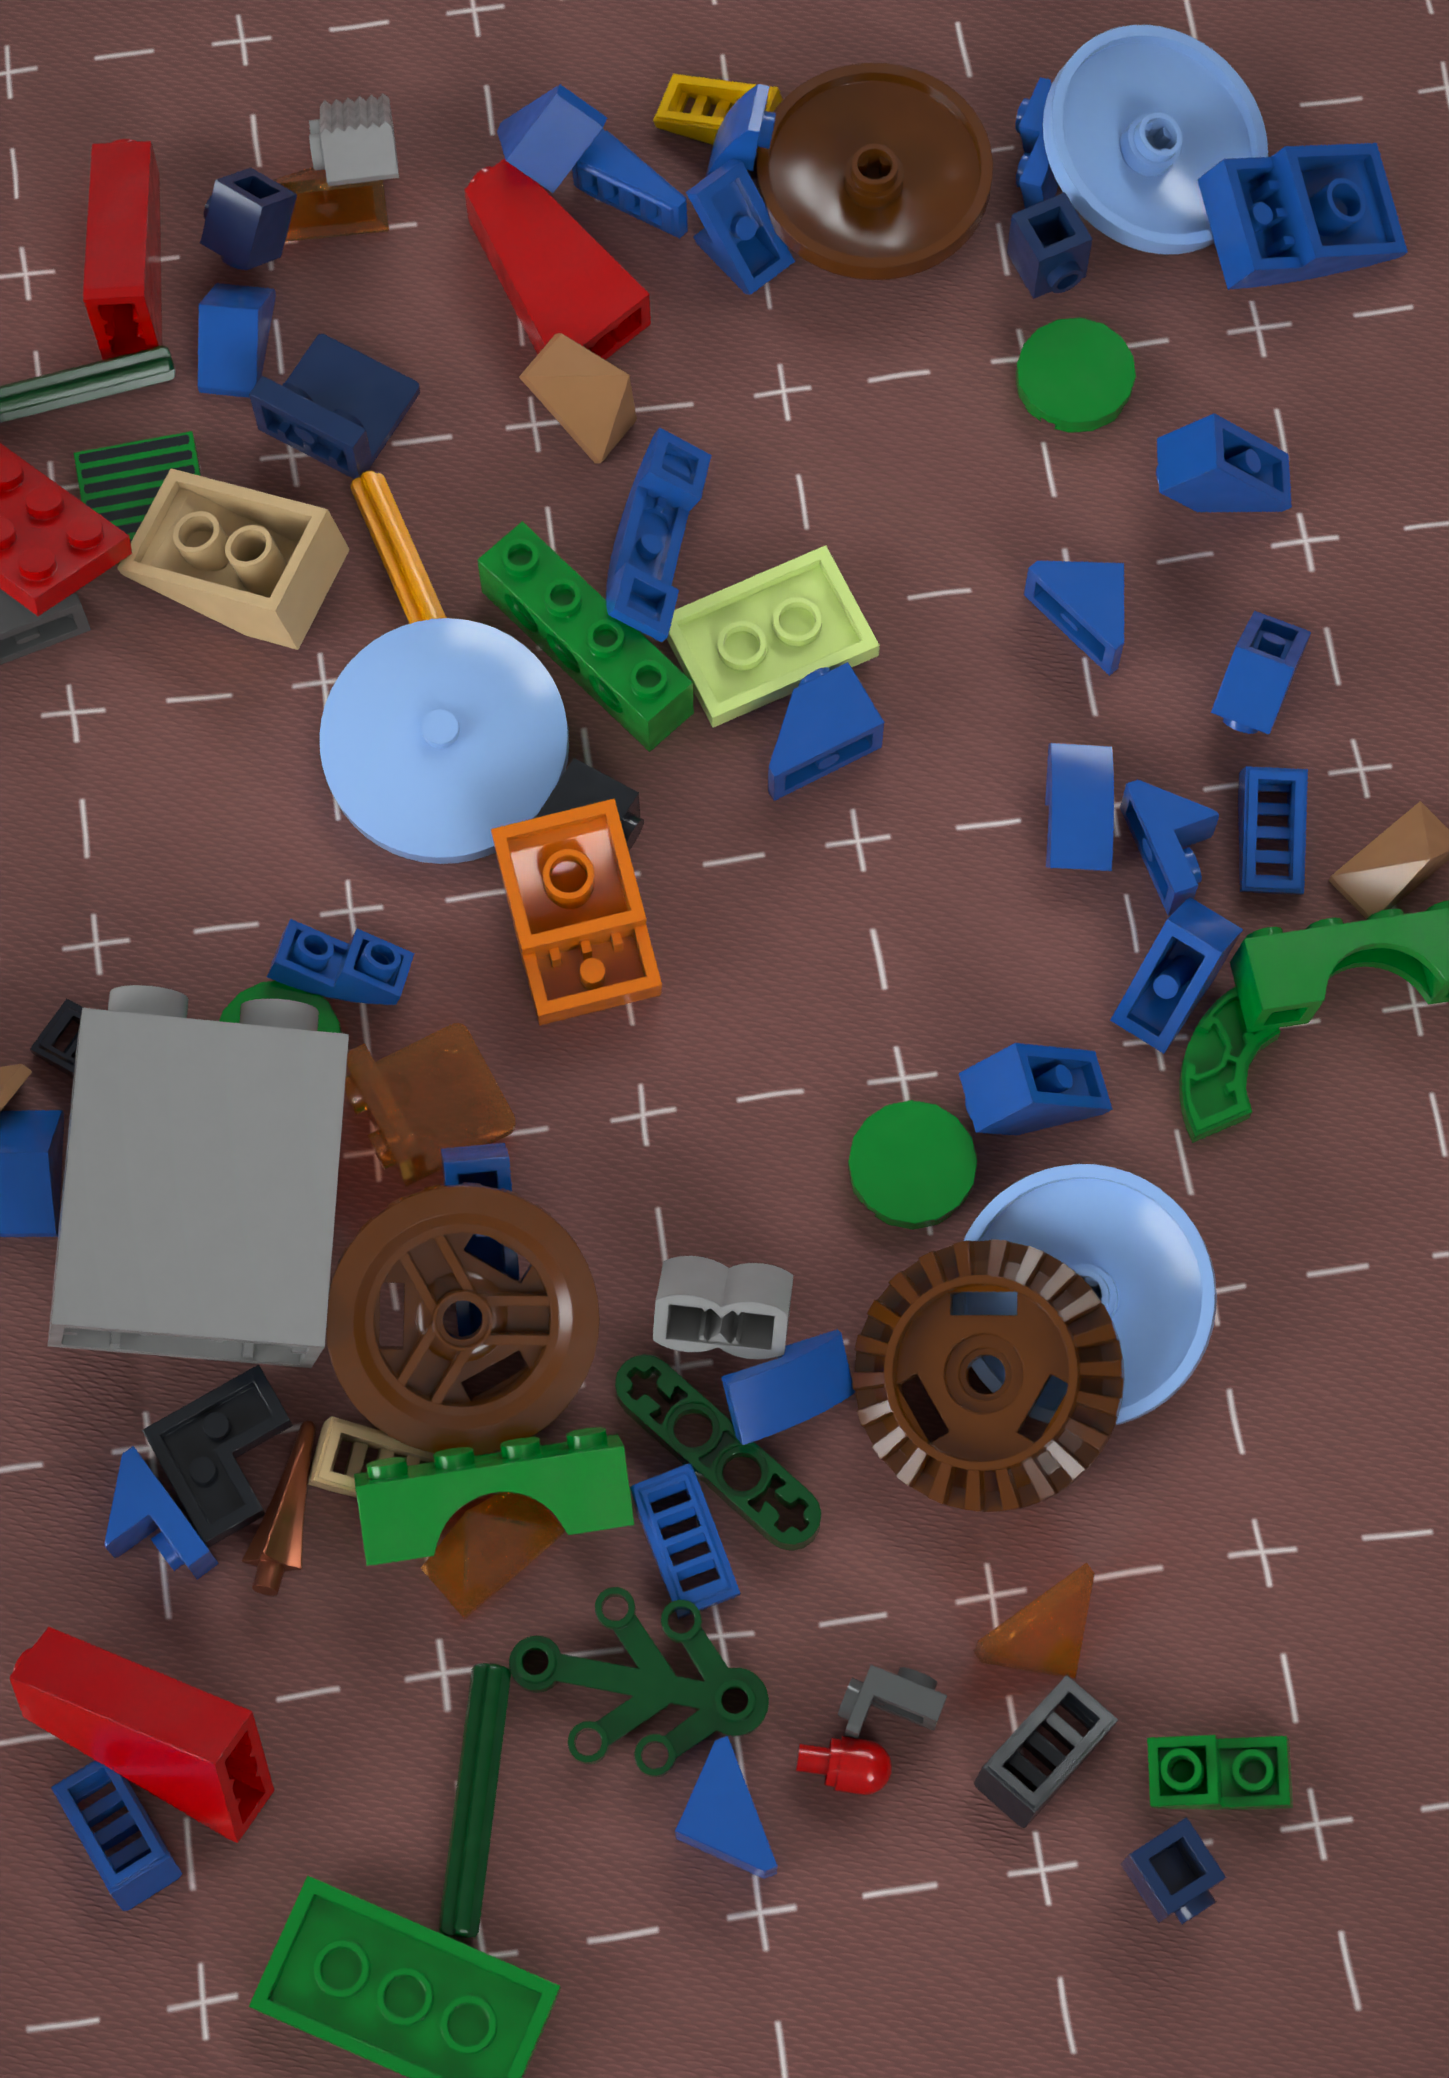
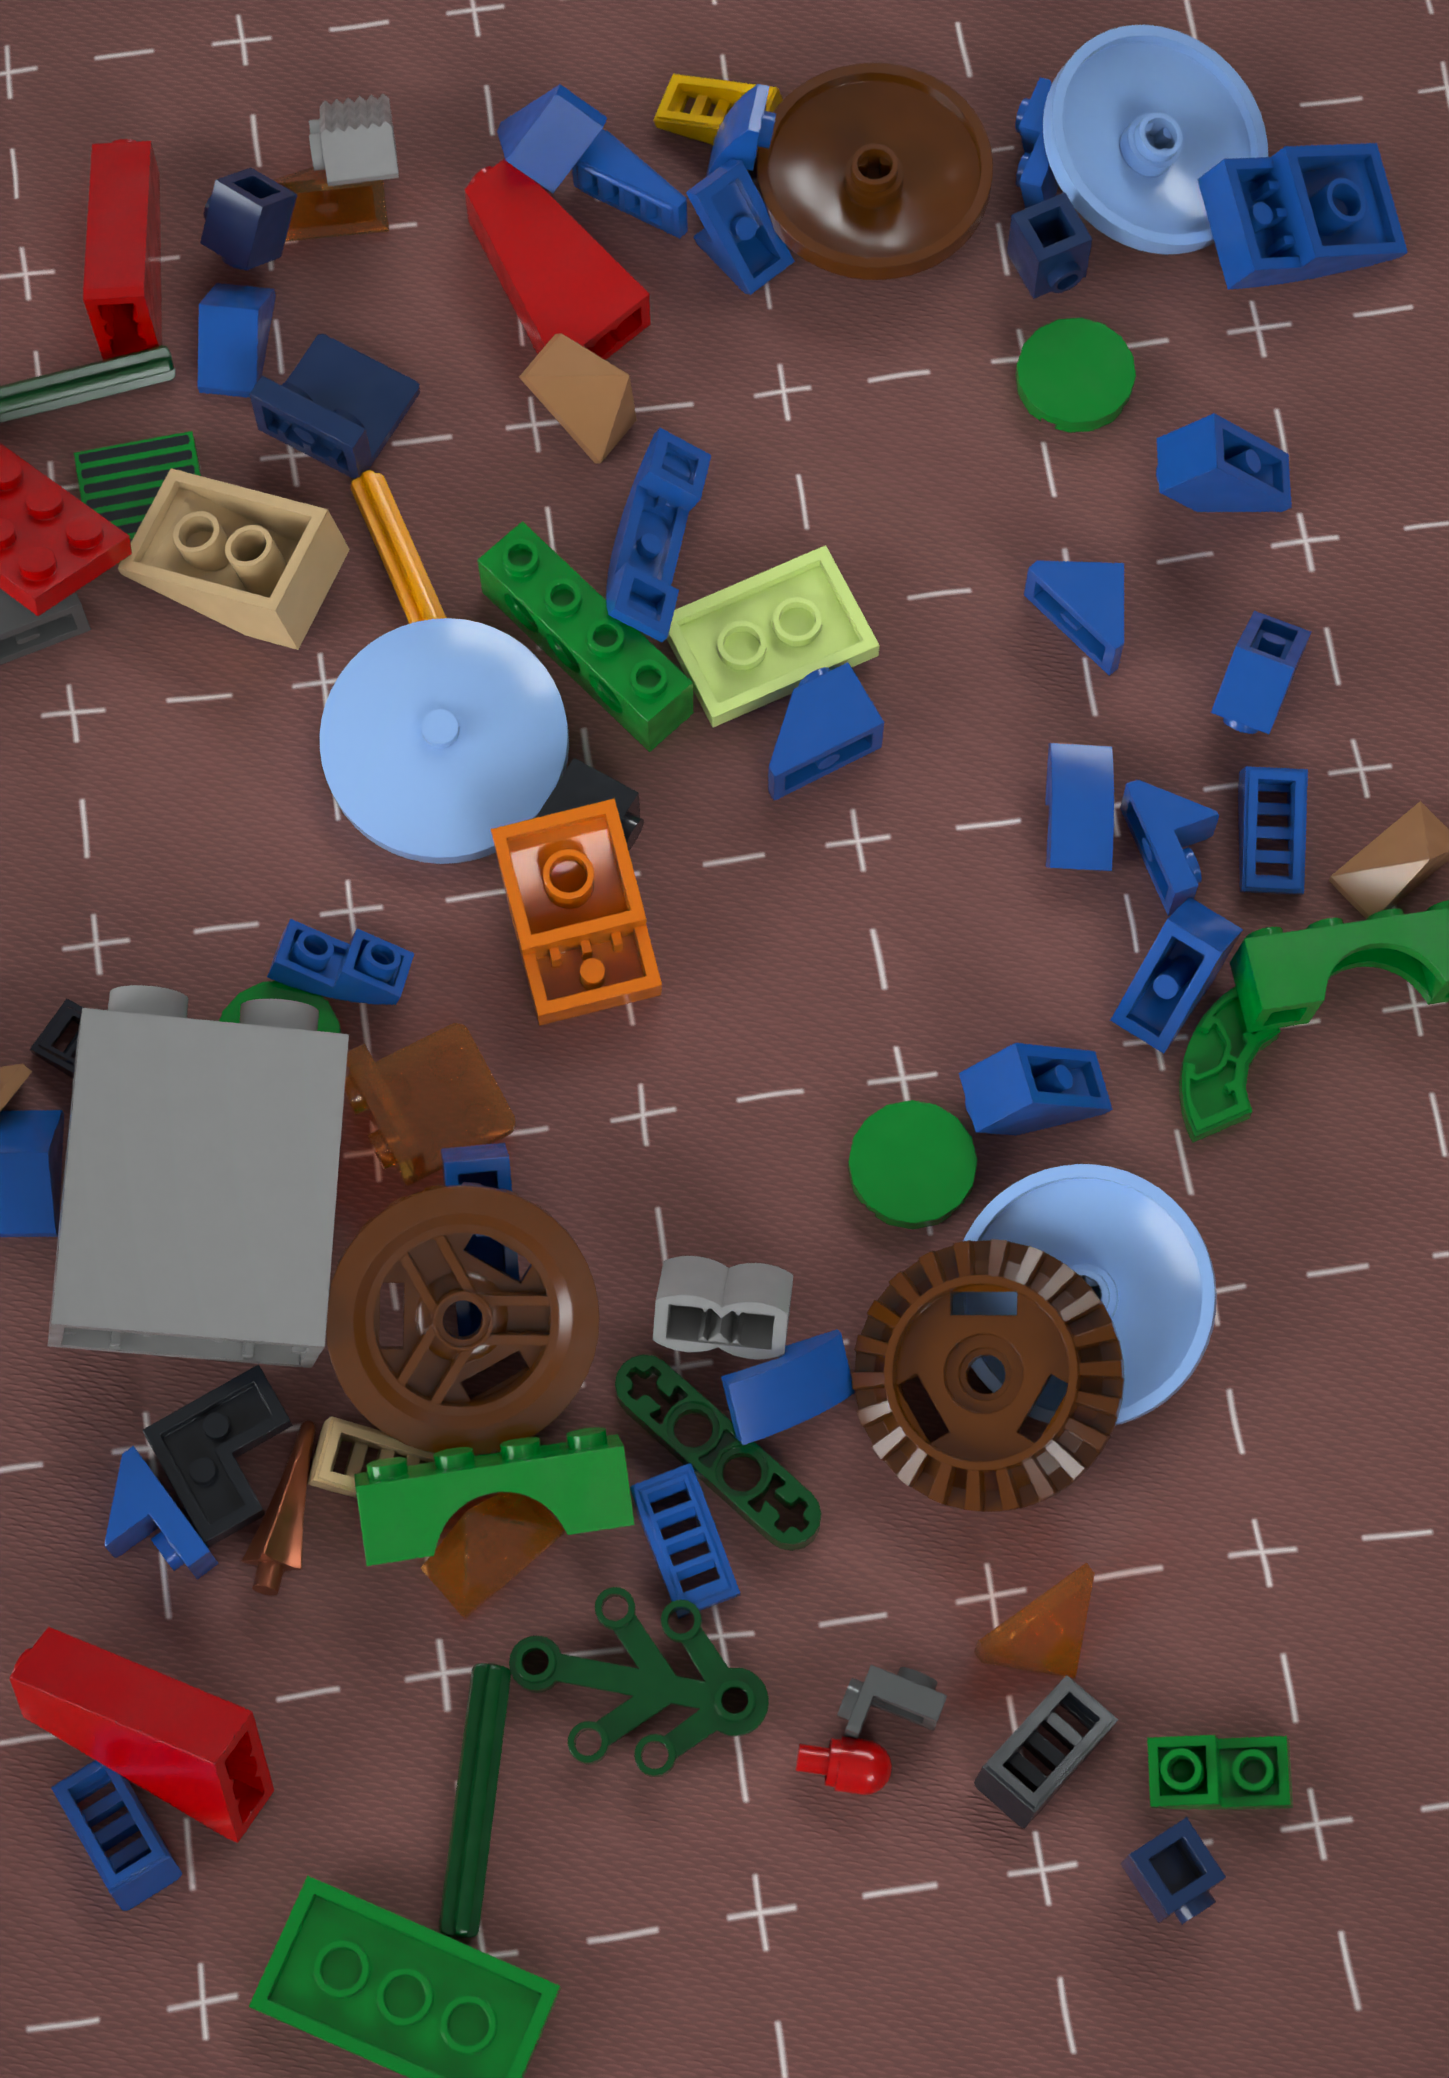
blue slope [675,1736,778,1879] -> none

